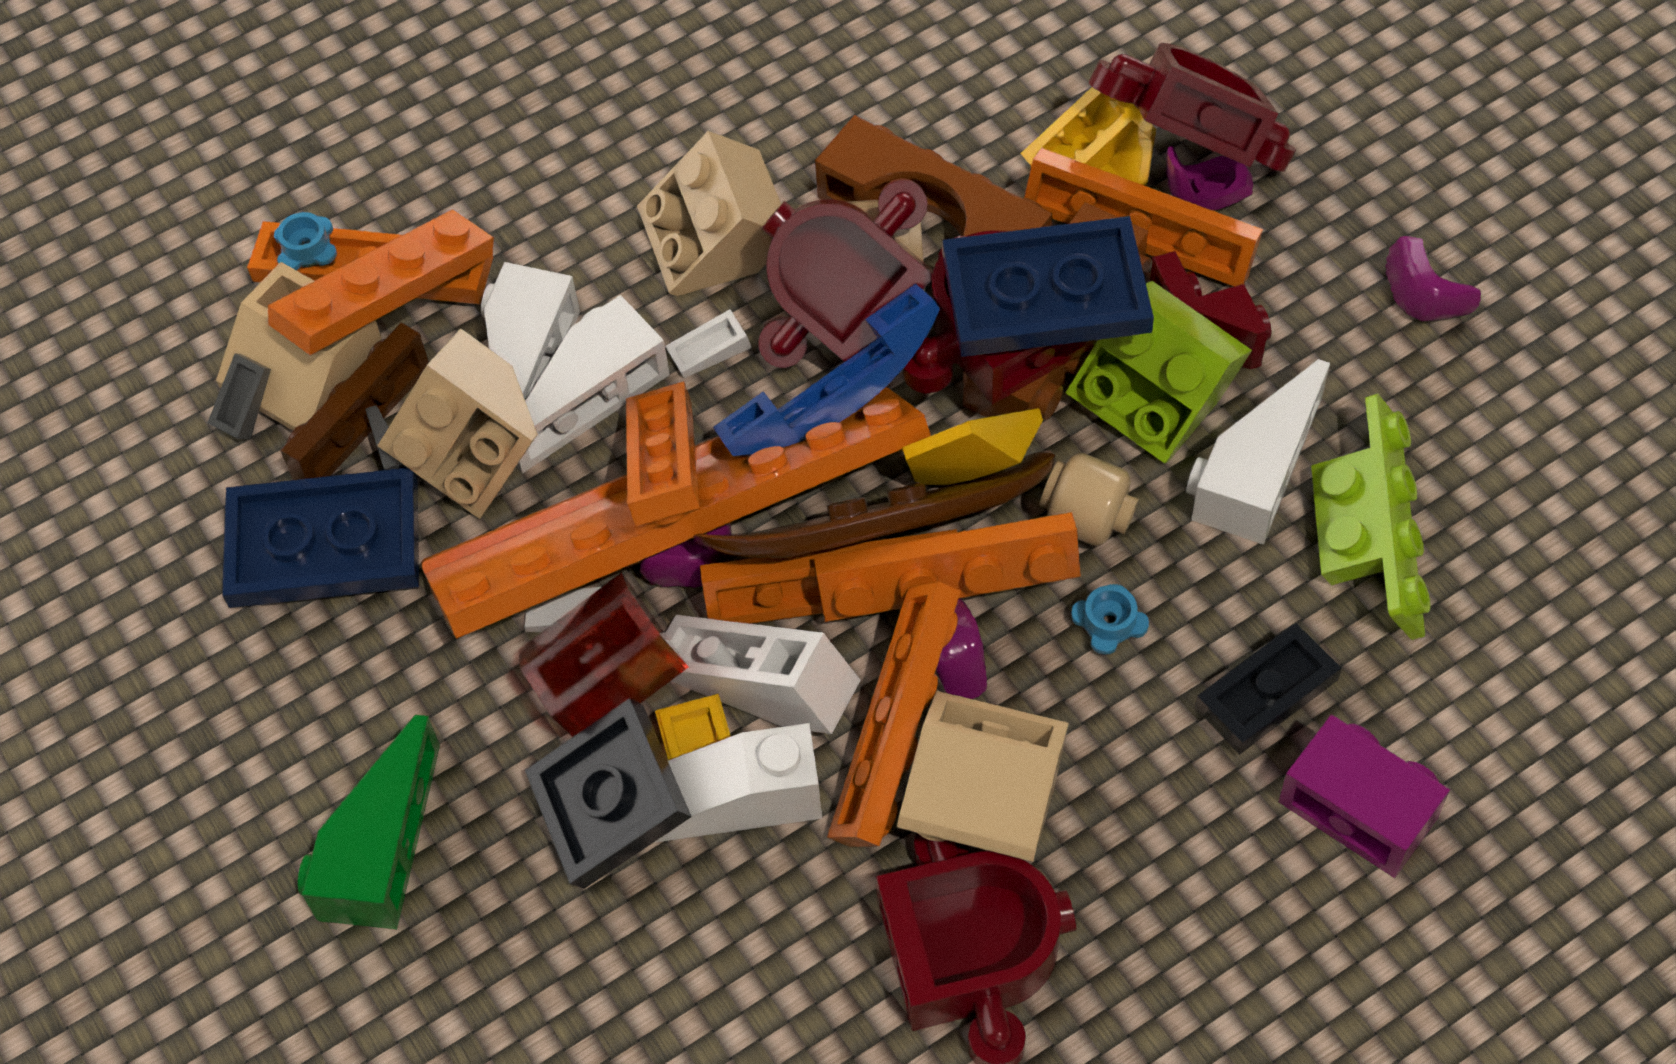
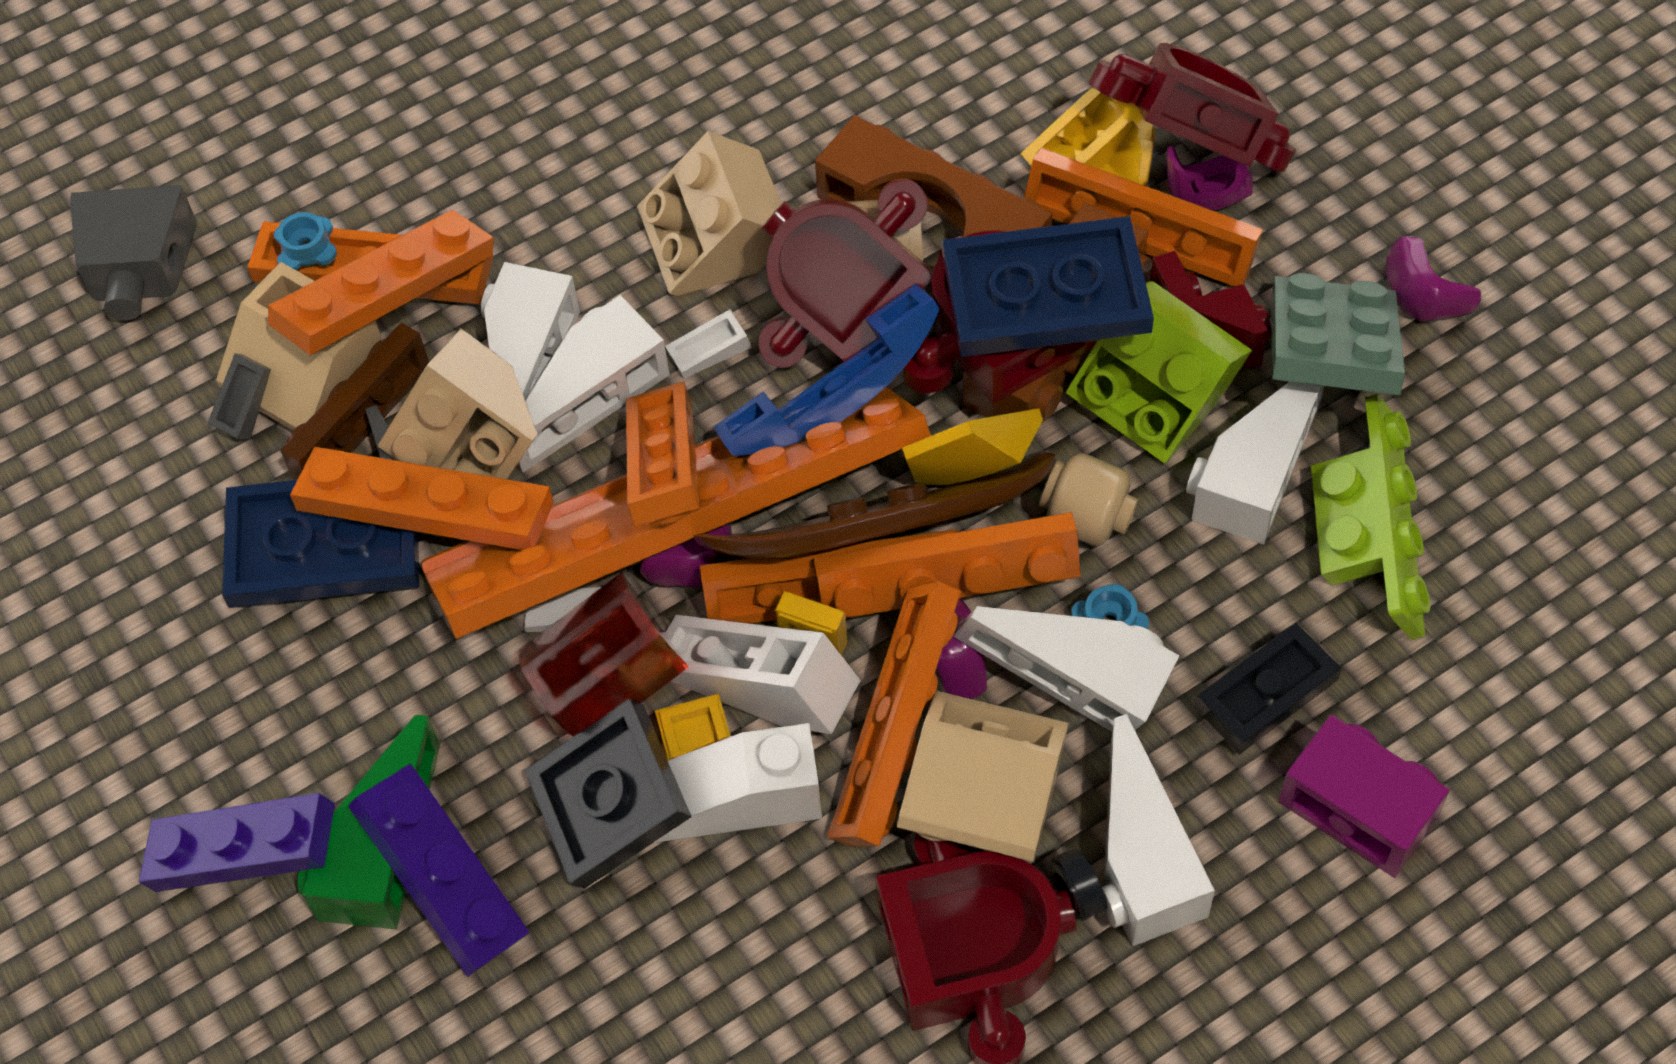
none -> dark grey torso [70,185,197,320]
none -> dark purple plate [139,793,335,892]
none -> orange plate [290,447,554,550]
none -> dark purple plate [348,763,530,977]
none -> yellow tile [776,591,848,656]
none -> white slope [953,606,1179,732]
none -> black tile [1049,848,1107,922]
none -> white slope [1101,714,1215,947]
none -> sand green plate [1271,273,1405,395]

